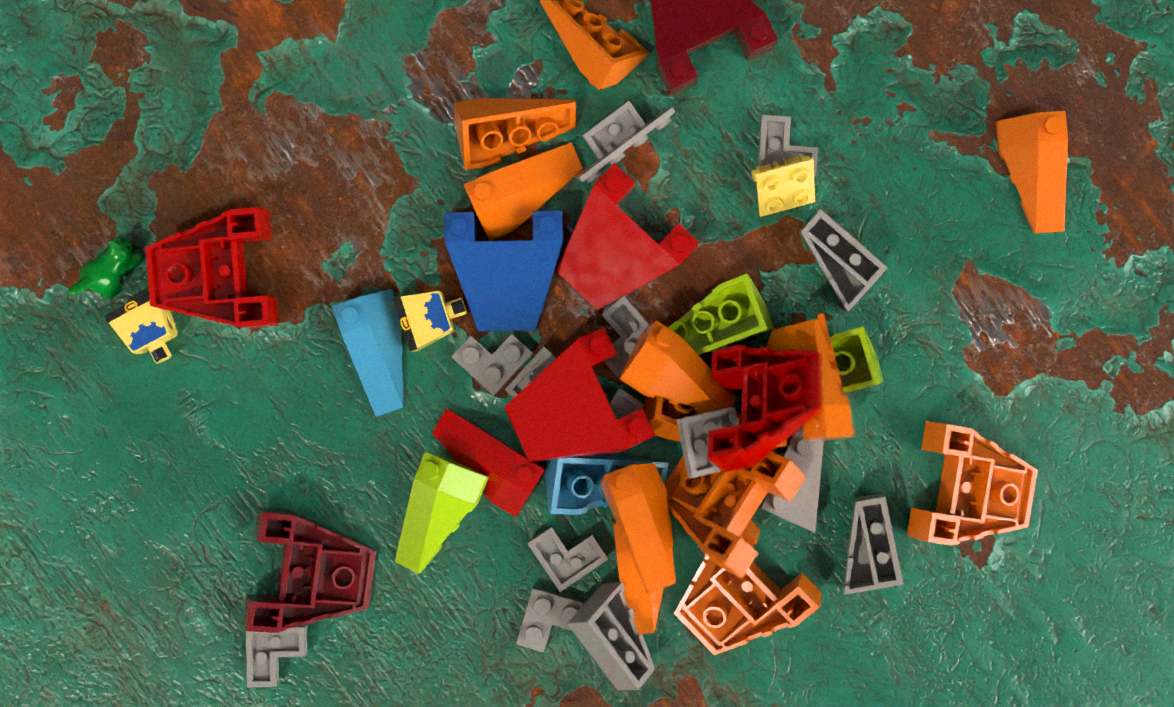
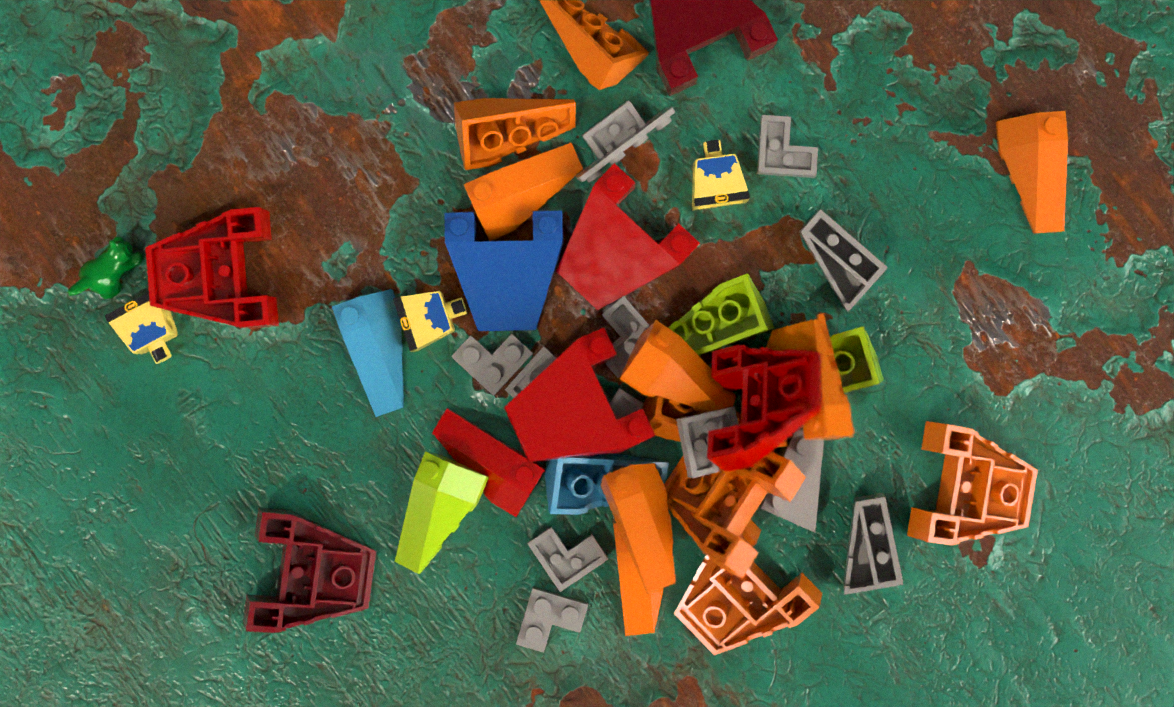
light grey plate [246,625,307,688] -> none
light grey wedge [567,582,655,690] -> none
light yellow hinge [751,154,815,217] -> none
none -> torso [692,140,750,211]

